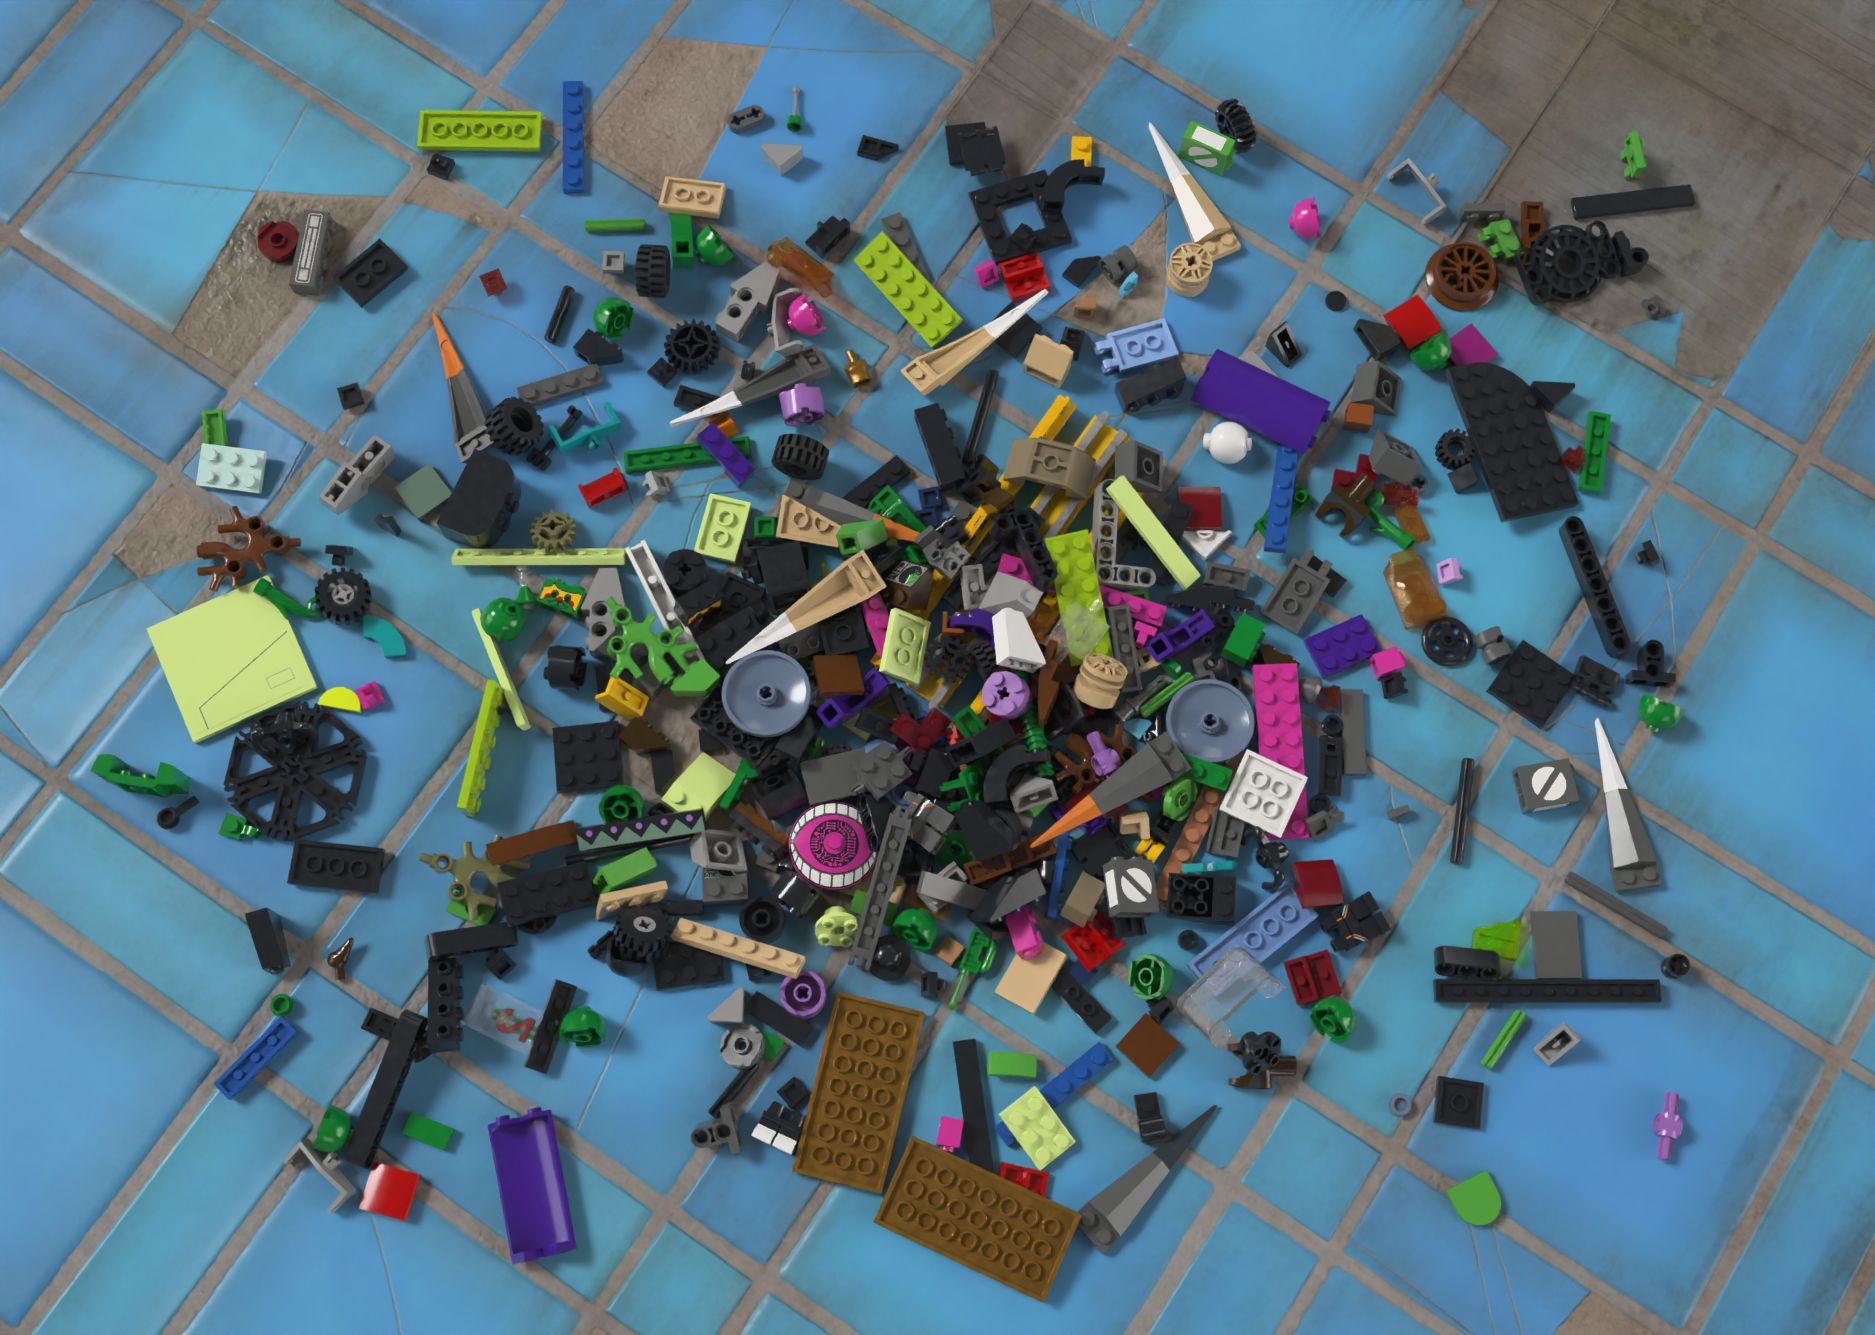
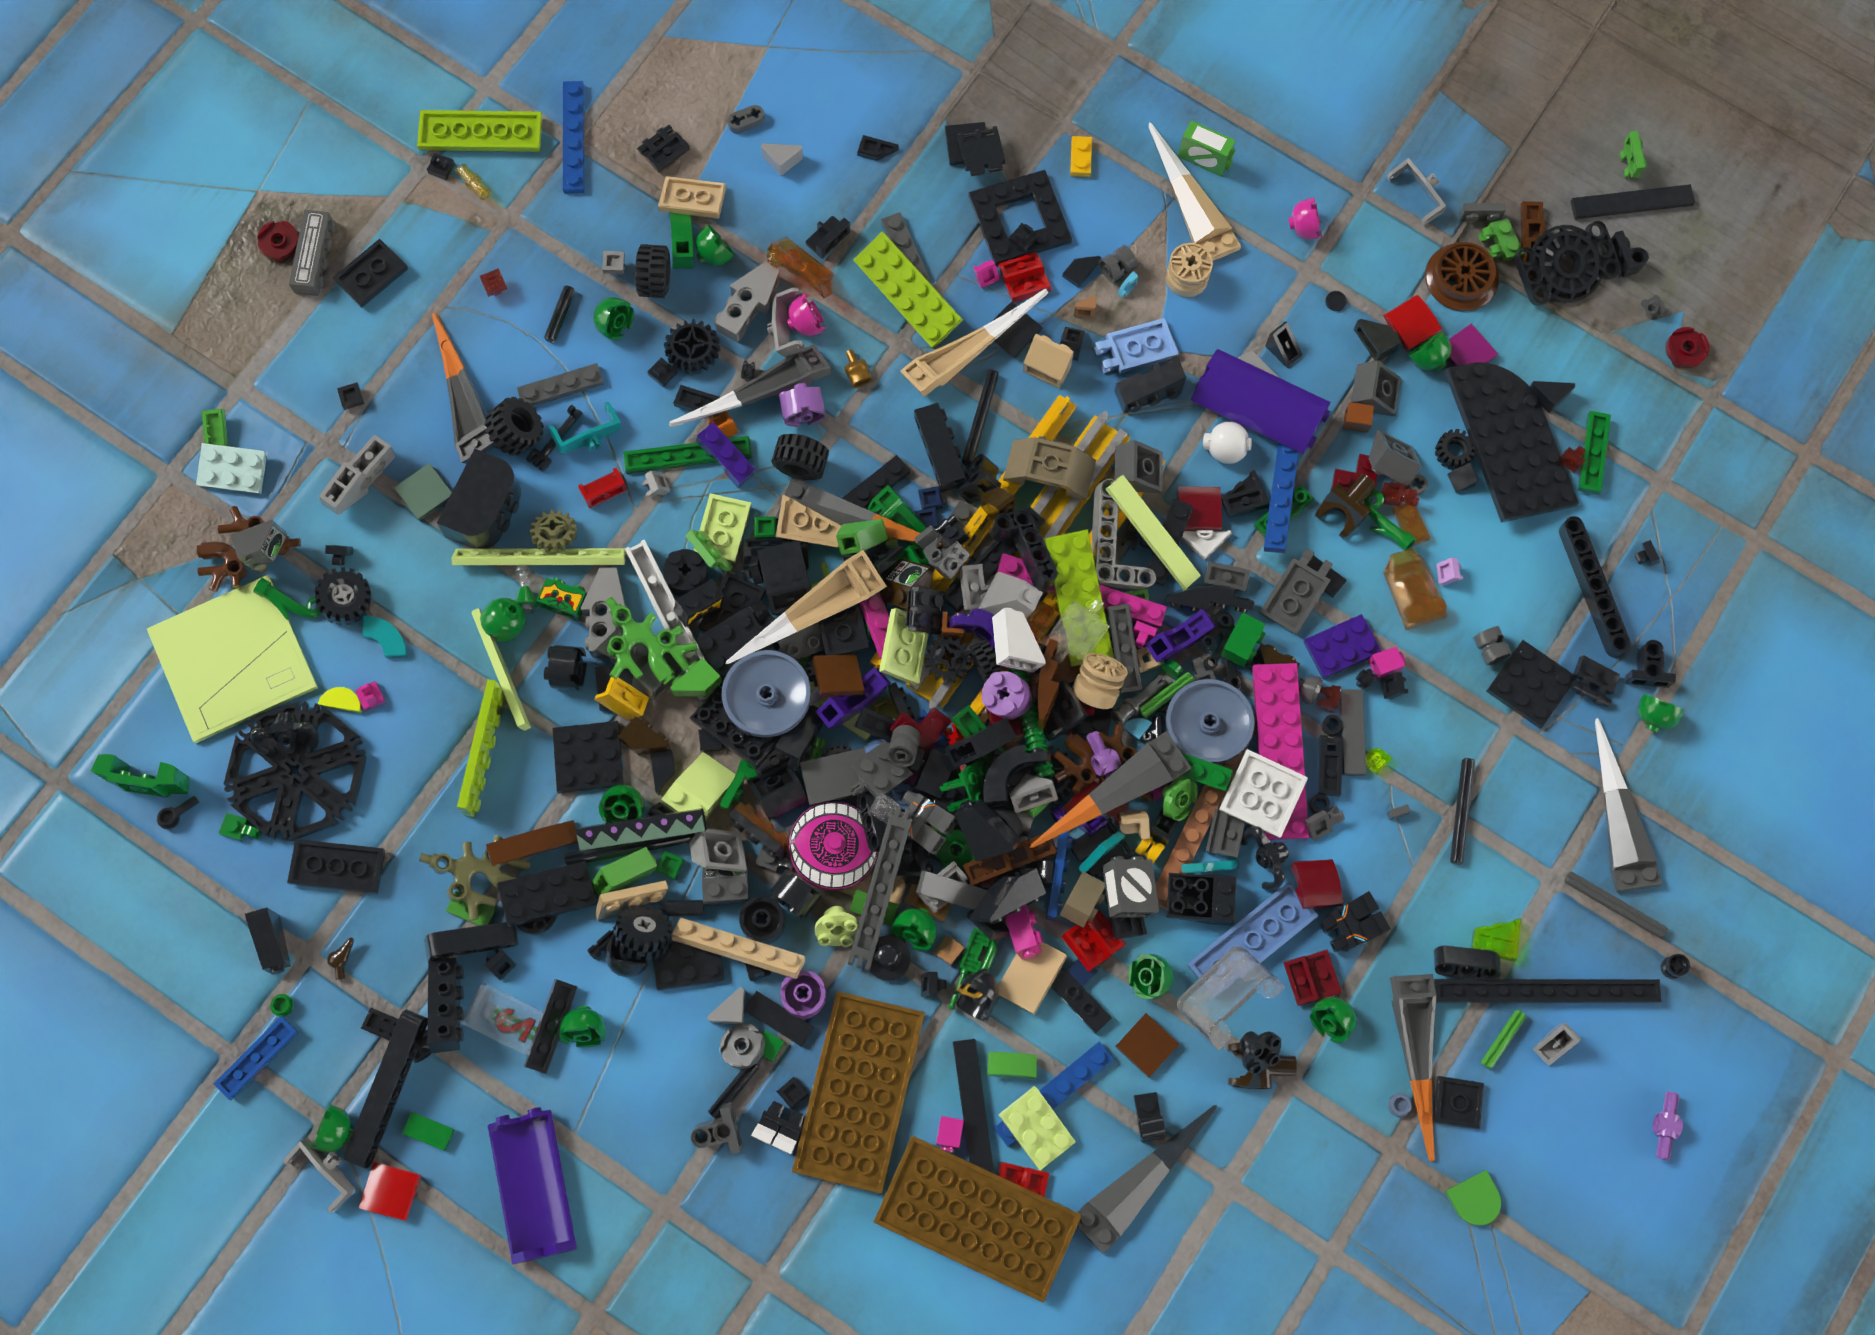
black tile [375,514,402,537] -> none
black slope [573,329,624,366] -> none
bright green axle [584,218,646,232] -> none
green hinge [787,86,803,132] -> none
black arch [1041,159,1105,212] -> none
black tile [1146,996,1174,1025] -> none
black bush [1177,930,1199,950] -> none
black gear [1215,98,1256,154] -> none
black plate [1421,616,1473,666] -> none
dark grey brick [1512,758,1580,814] -> none
dark grey tile [1530,911,1582,979] -> none
none -> dark grey slope [230,520,287,570]
none -> clear yellow pin [455,164,491,200]
none -> black plate [637,125,690,173]
none -> green tile [655,851,685,880]
none -> bright green hinge [685,530,733,572]
none -> clear plate [869,793,900,824]
none -> dark grey wheel [887,725,921,767]
none -> black plate [905,587,945,636]
none -> black helmet [953,969,999,1022]
none -> teal tile [1079,831,1126,873]
none -> black wing [1221,470,1269,519]
none -> black plate [1356,668,1376,689]
none -> clear neon green tile [1365,748,1392,775]
none -> dark grey plate [1390,974,1437,1162]
none -> dark red plate [1665,327,1710,368]

